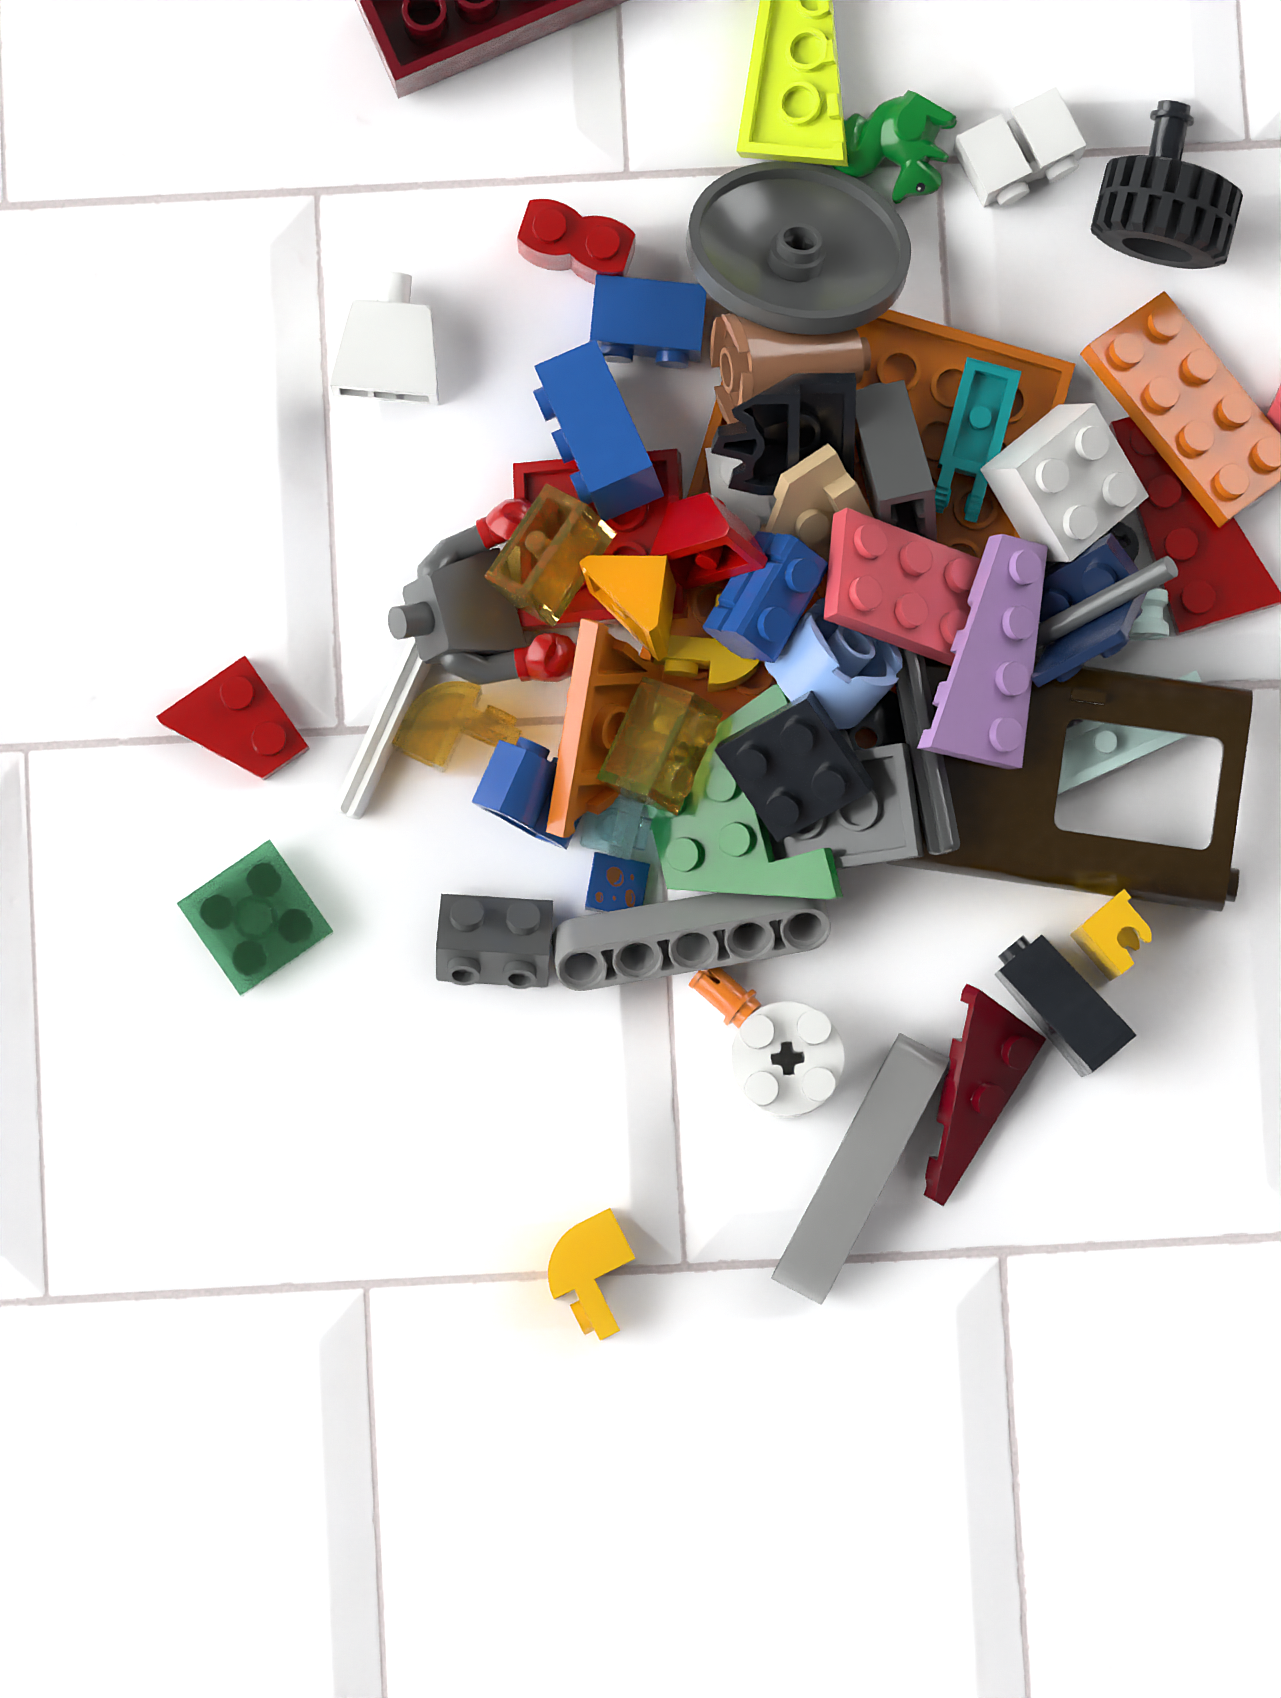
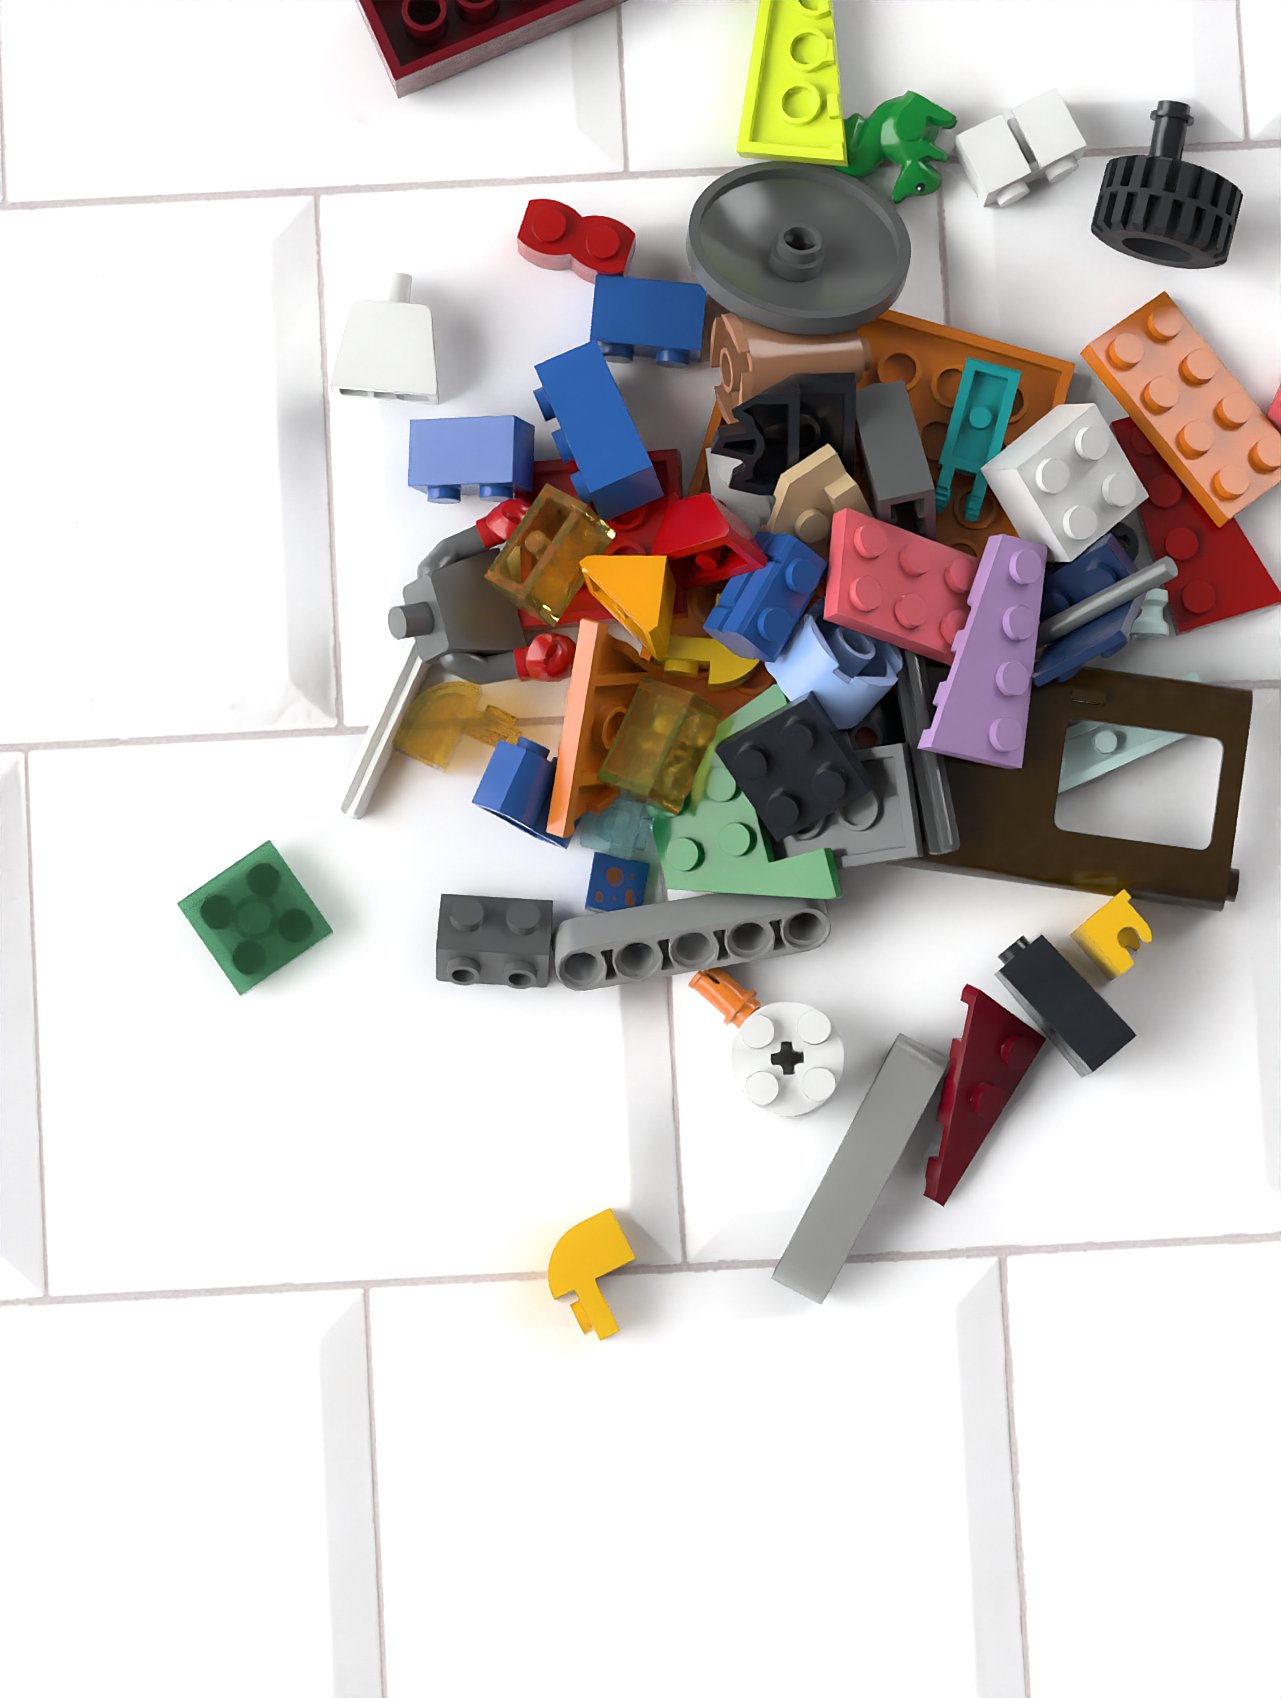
red wing [156,655,310,781] -> none
none -> brick [408,415,535,504]

